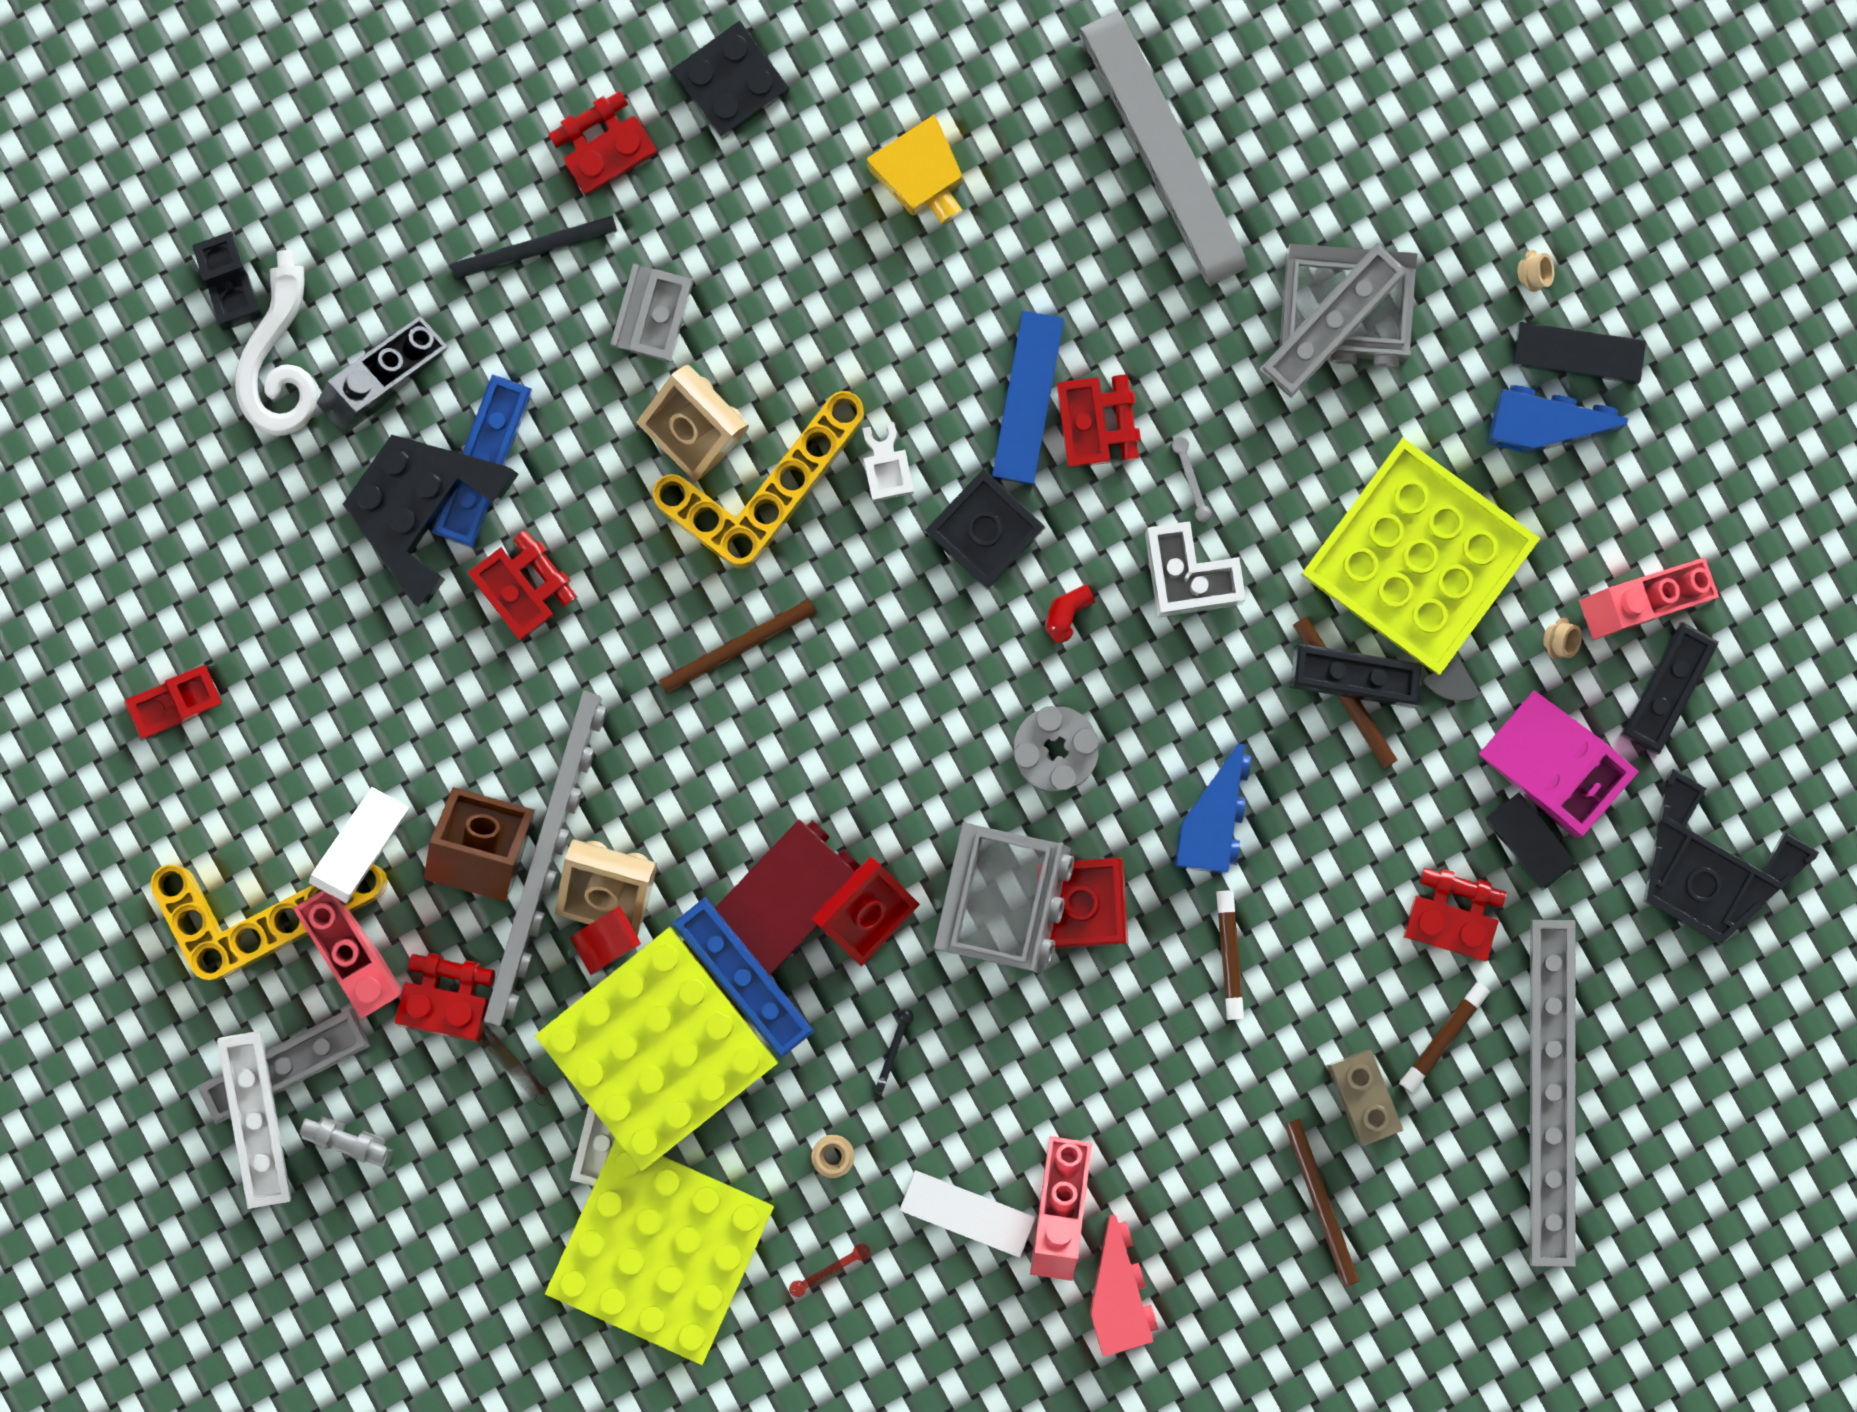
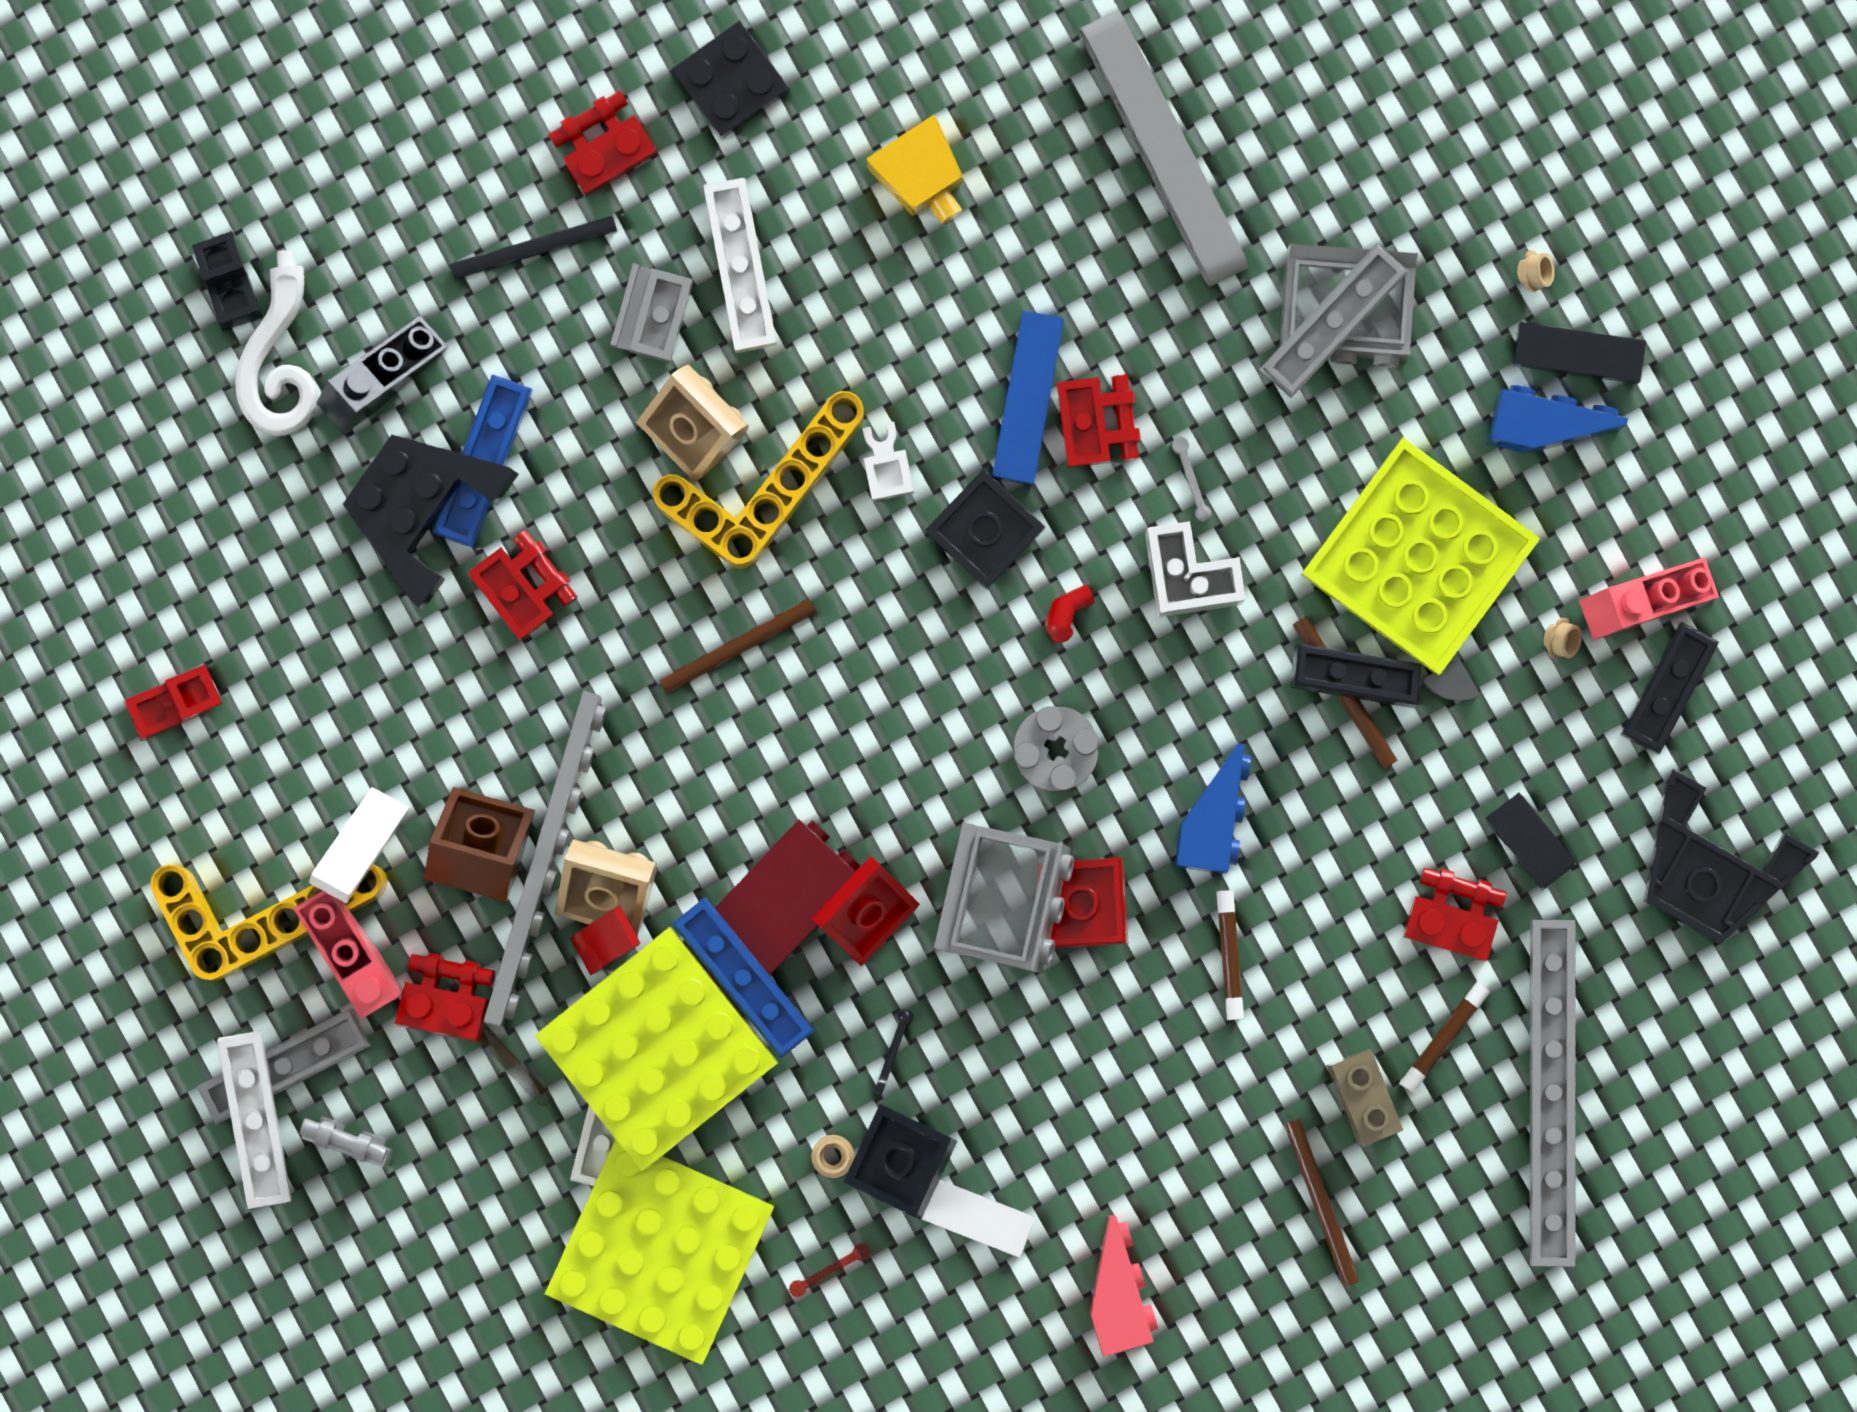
coral slope [1030,1136,1092,1281] -> none
dark pink slope [1478,690,1639,839] -> none
none -> white plate [703,178,777,353]
none -> black plate [844,1104,957,1220]

